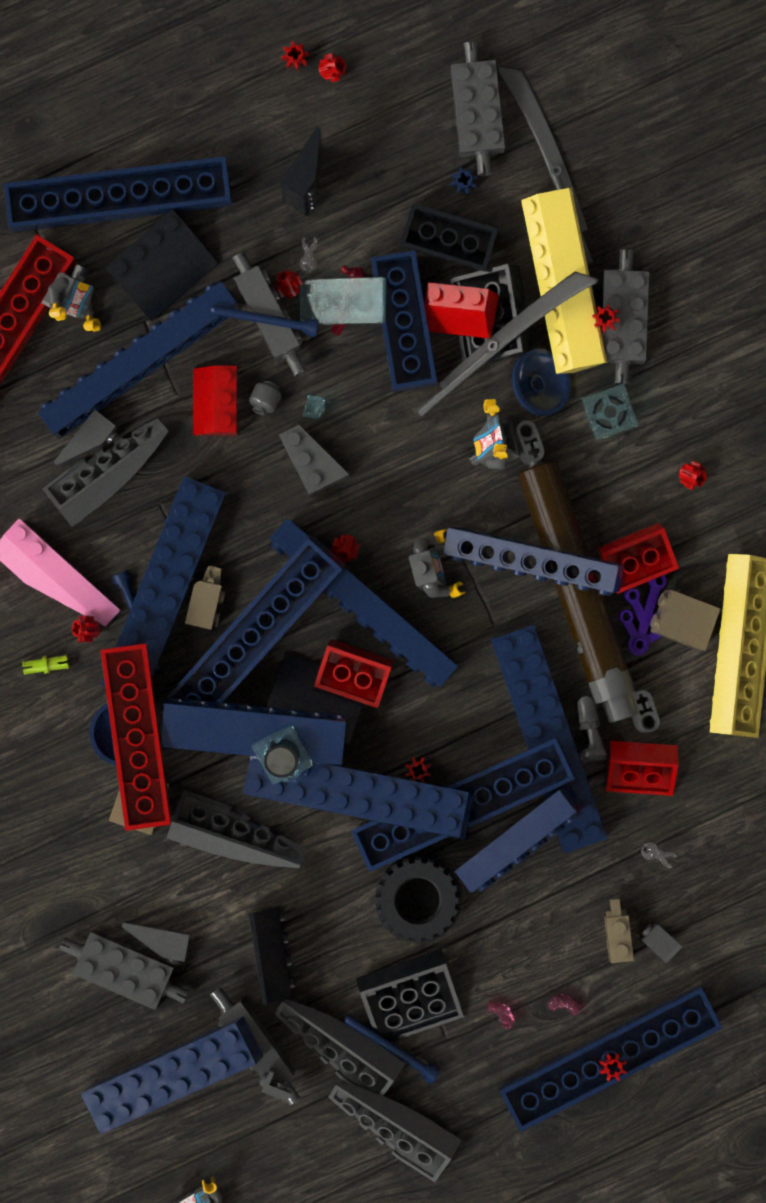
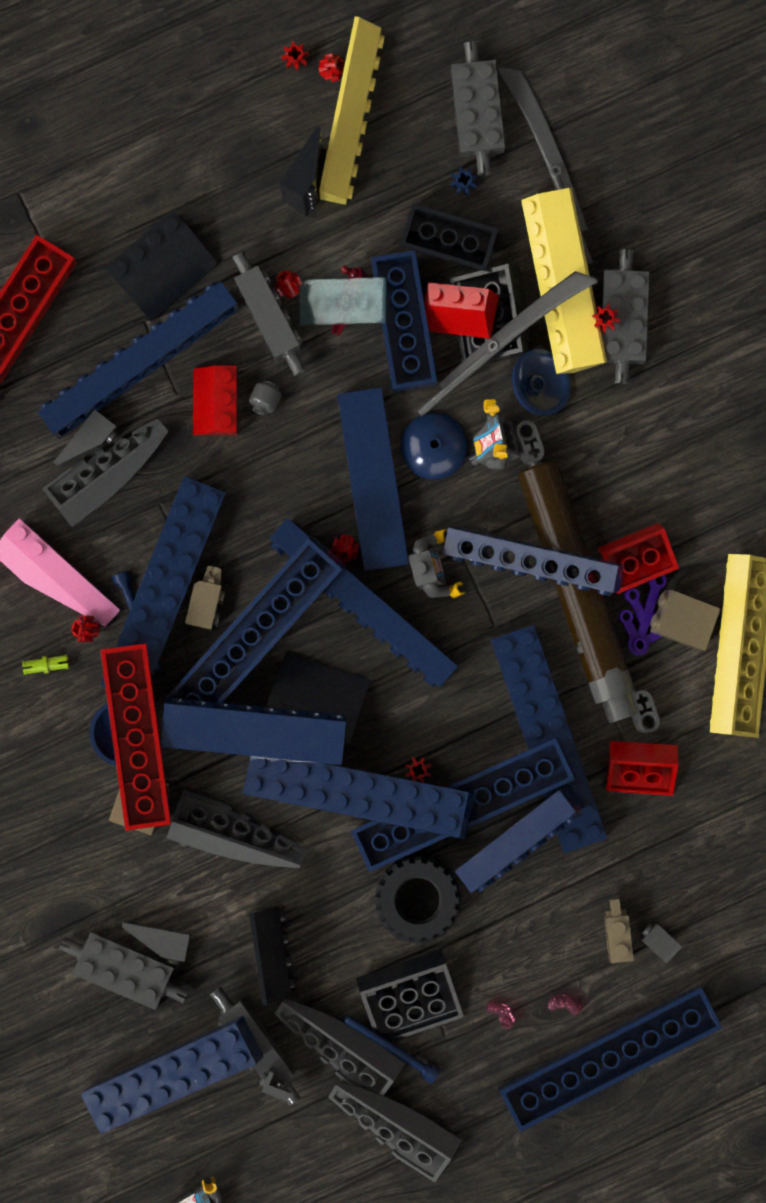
dark blue brick [4,156,232,233] -> none
torso [42,264,101,332] -> none
dark blue piece [211,306,319,337] -> none
piece [251,725,313,785] -> none
dark grey wedge [279,425,349,497] -> none
clear arm [300,237,317,272] -> none
clear light blue slope [303,395,325,419] -> none
red slope [314,639,394,708] -> none
dark grey piece [578,696,608,763] -> none
clear light blue piece [581,384,639,441] -> none
red gear [599,1053,627,1081] -> none
clear arm [641,842,677,868] -> none
red gear [679,460,707,490] -> none
none -> light yellow slope [319,16,385,205]
none -> dark blue tile [337,388,409,571]
none -> dark blue dish [401,413,468,480]

